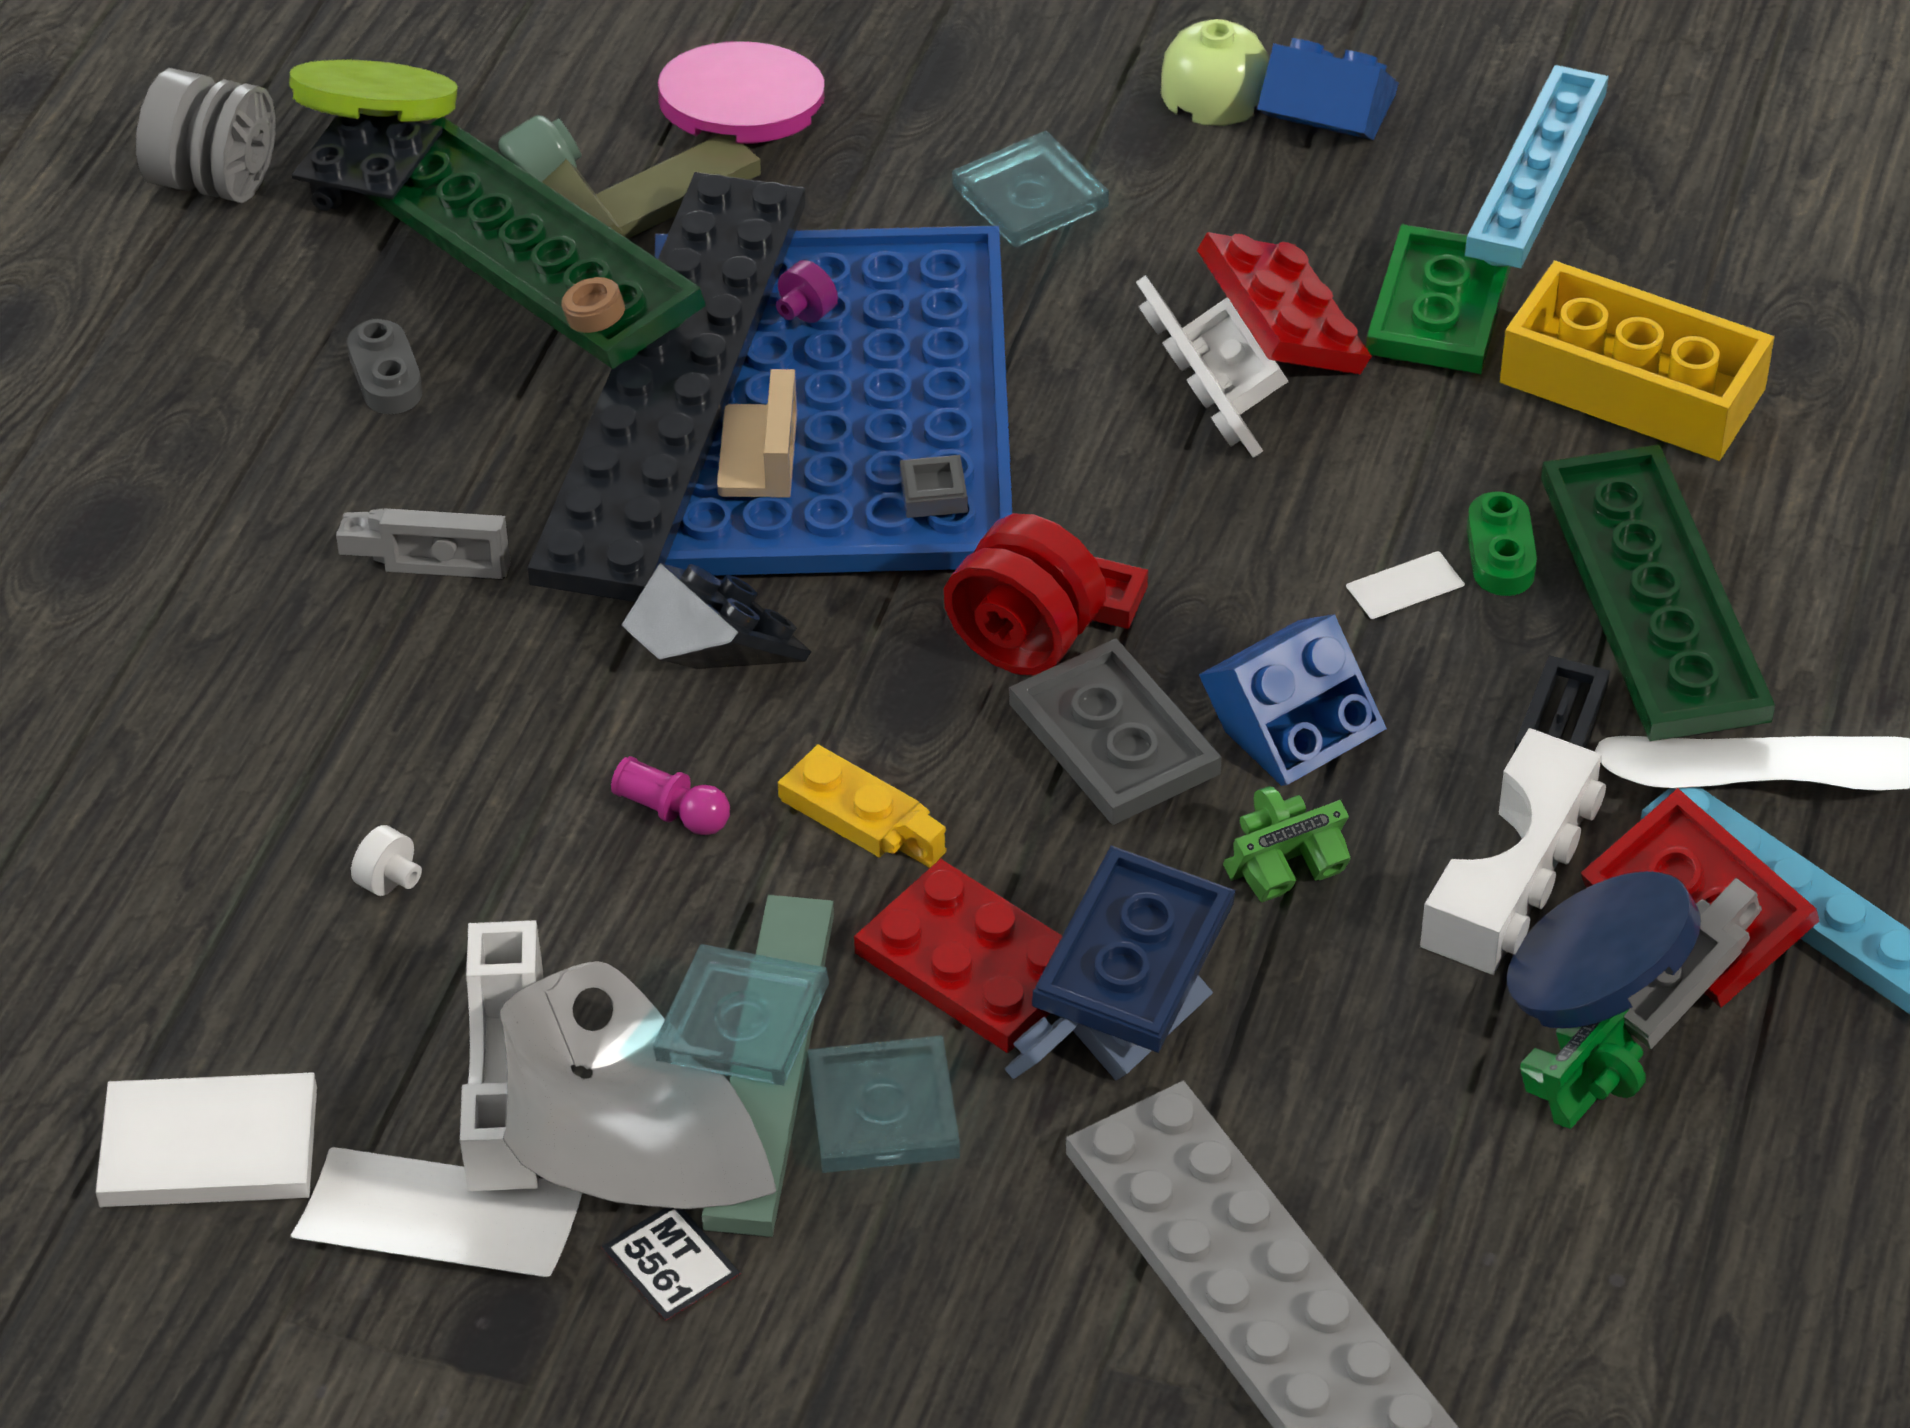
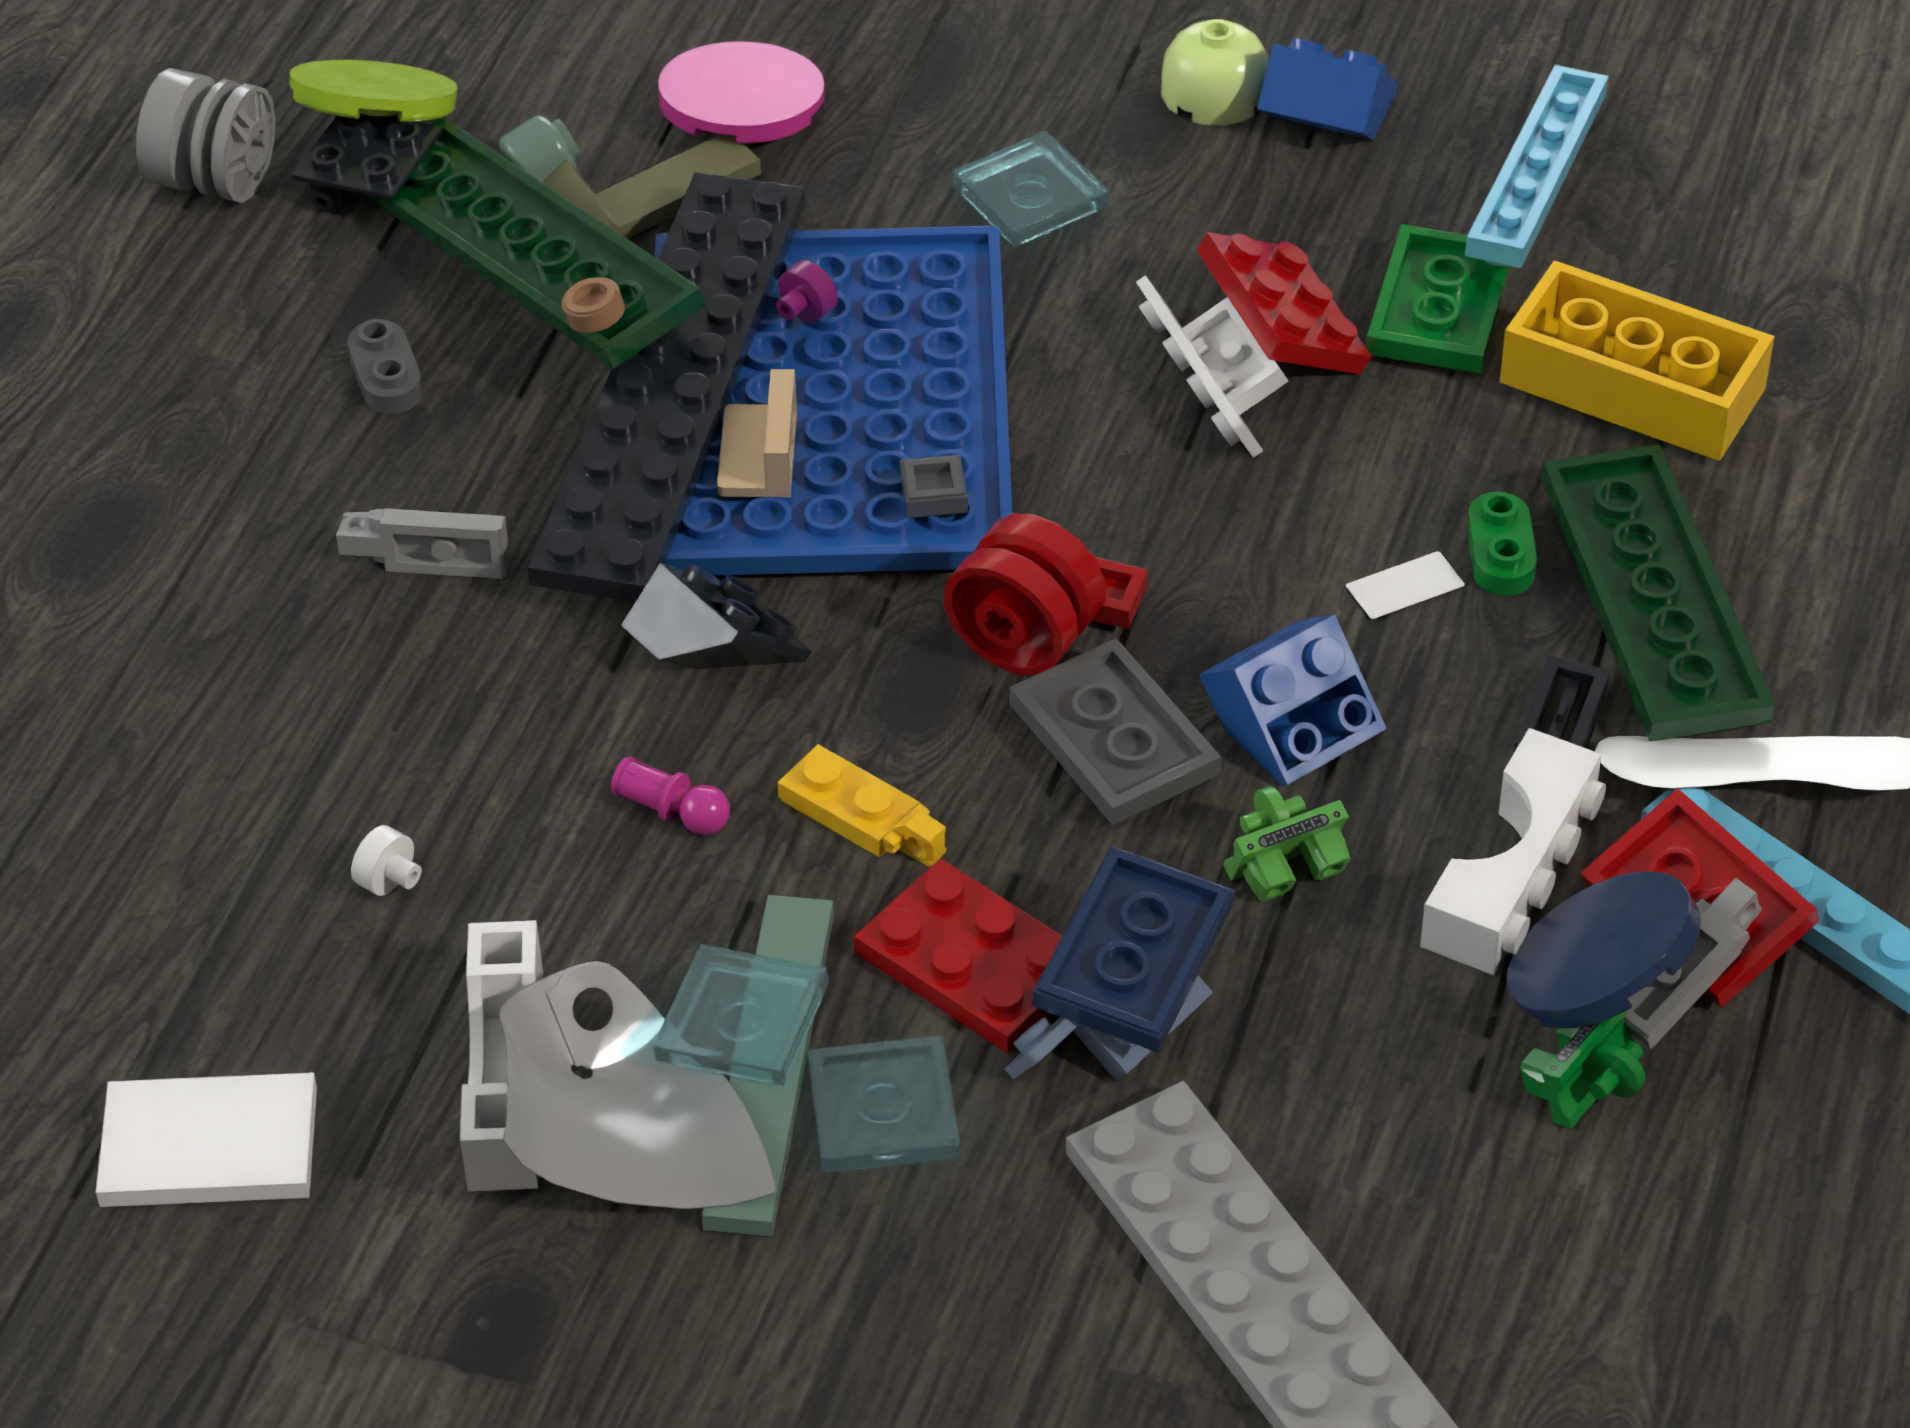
white sticker [291,1147,582,1277] -> none
sticker [601,1207,741,1321] -> none

